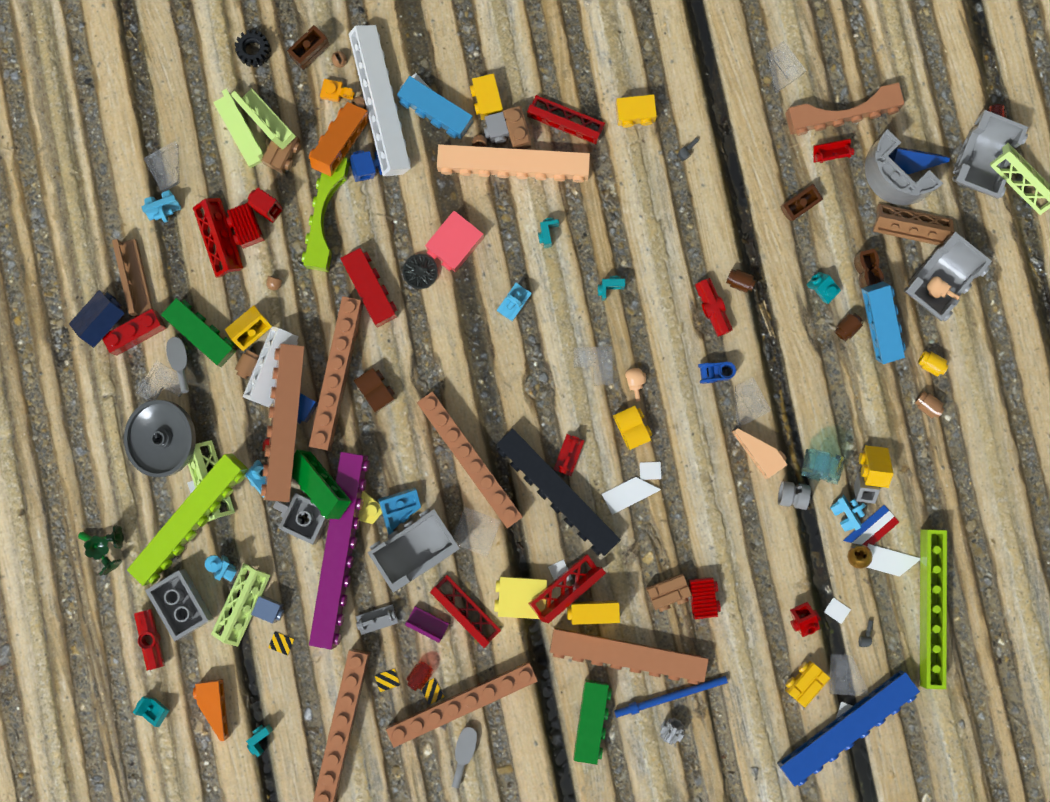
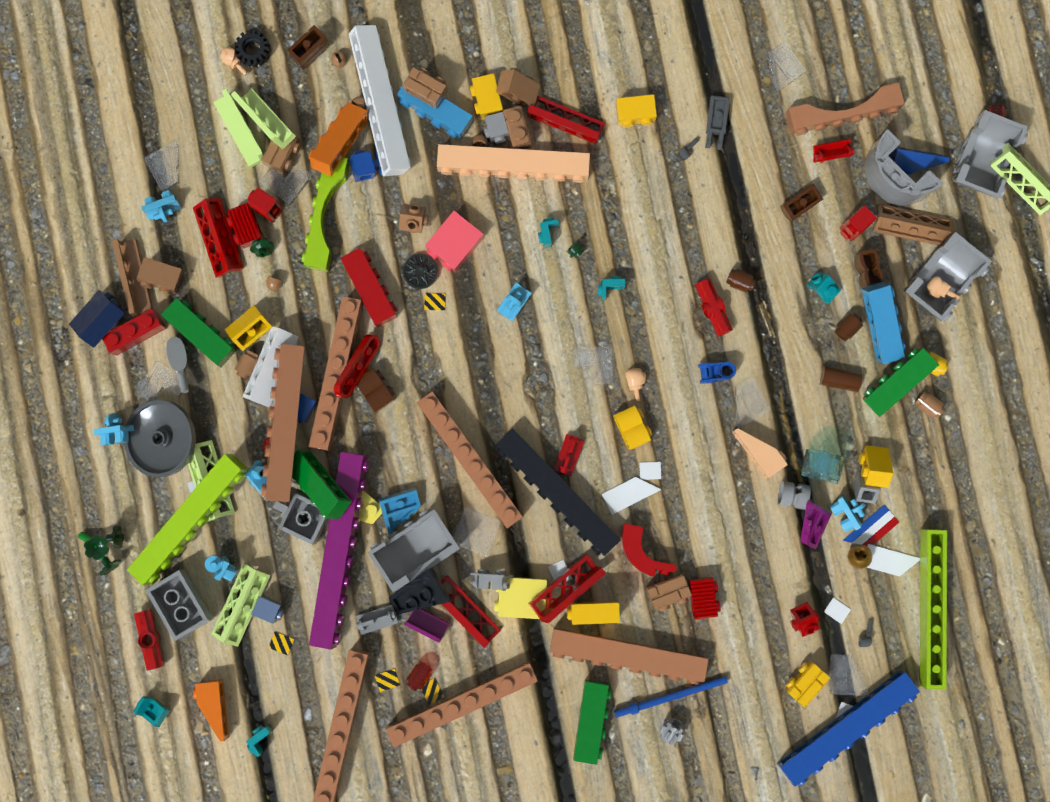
light orange plate [320,79,355,102] -> none
light grey piece [452,727,477,788] -> none
none -> medium azure hips [94,413,134,445]
none -> medium nougat brick [137,257,183,295]
none -> light nougat piece [220,47,248,75]
none -> dark green plant [250,238,274,257]
none -> clear plate [259,164,313,206]
none -> red plate [334,334,380,399]
none -> black wing [389,567,452,615]
none -> medium nougat brick [399,204,428,233]
none -> medium nougat brick [403,67,448,109]
none -> sticker [424,293,446,310]
none -> light grey hinge [470,569,514,591]
none -> medium nougat brick [496,68,540,107]
none -> dark green plate [566,241,584,258]
none -> red arch [621,524,677,577]
none -> dark grey hinge [705,95,730,150]
none -> magenta wing [800,501,832,549]
none -> reddish brown brick [819,366,863,393]
none -> red brick [840,206,877,241]
none -> green brick [863,347,939,417]

